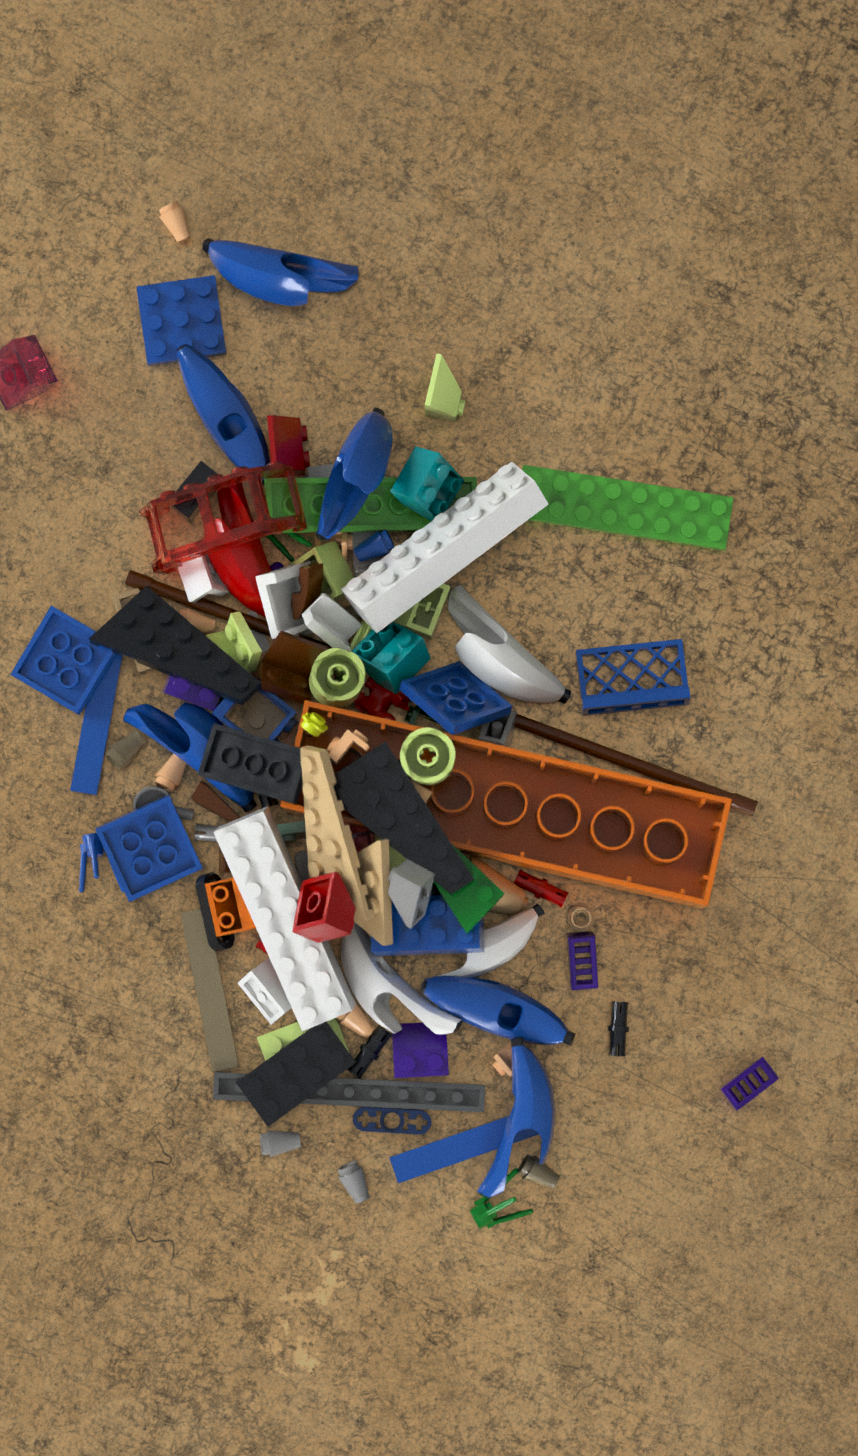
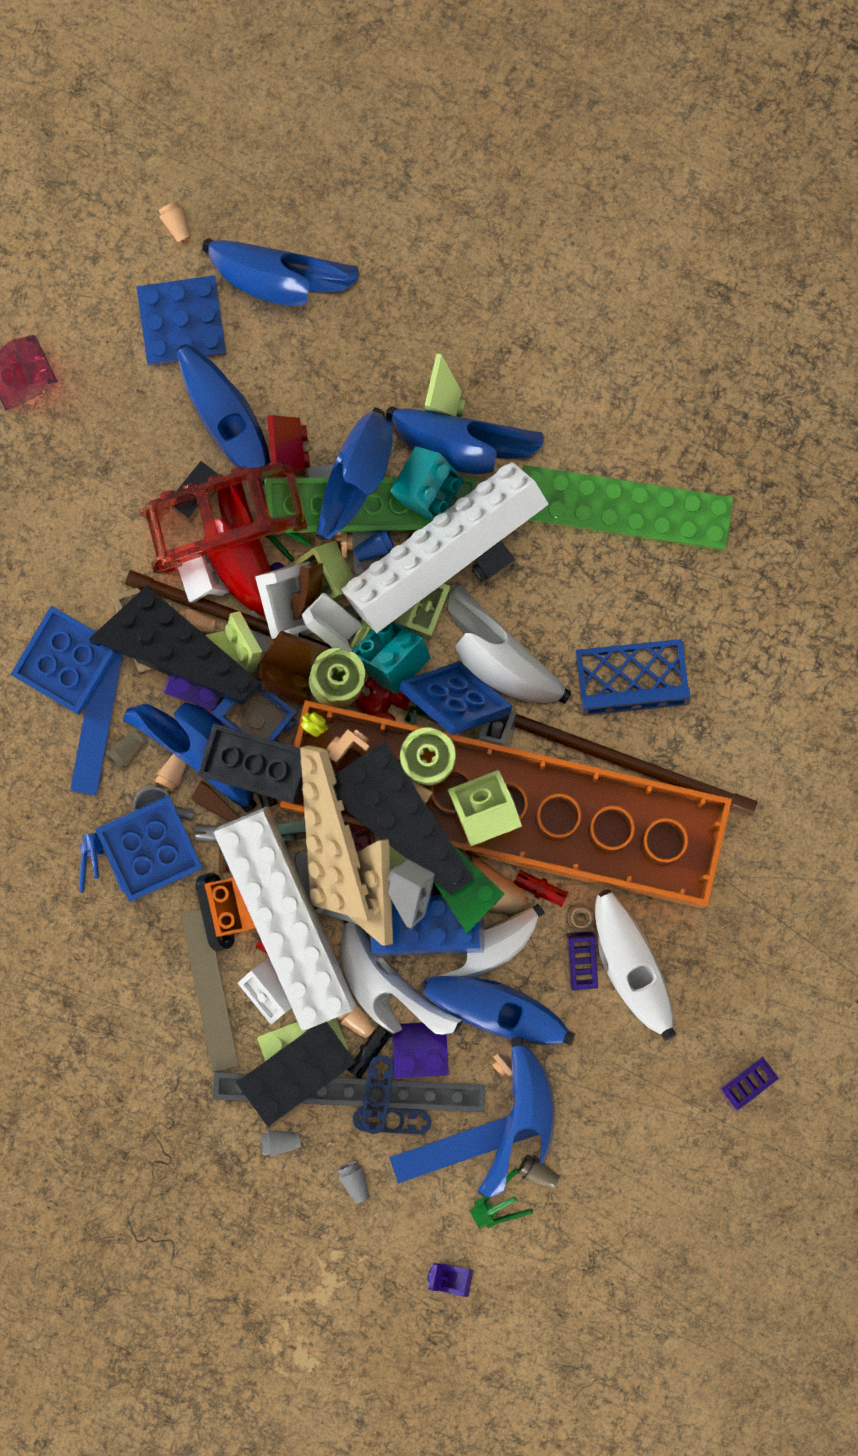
red slope [292,872,356,943] -> none
black pin [608,1001,629,1057] -> none
none -> dark blue beam [361,1055,394,1134]
none -> blue piece [386,406,544,474]
none -> dark purple bracket [428,1263,474,1297]
none -> yellowish green slope [448,770,522,846]
none -> black brick [471,540,515,586]
none -> white piece [595,889,677,1041]

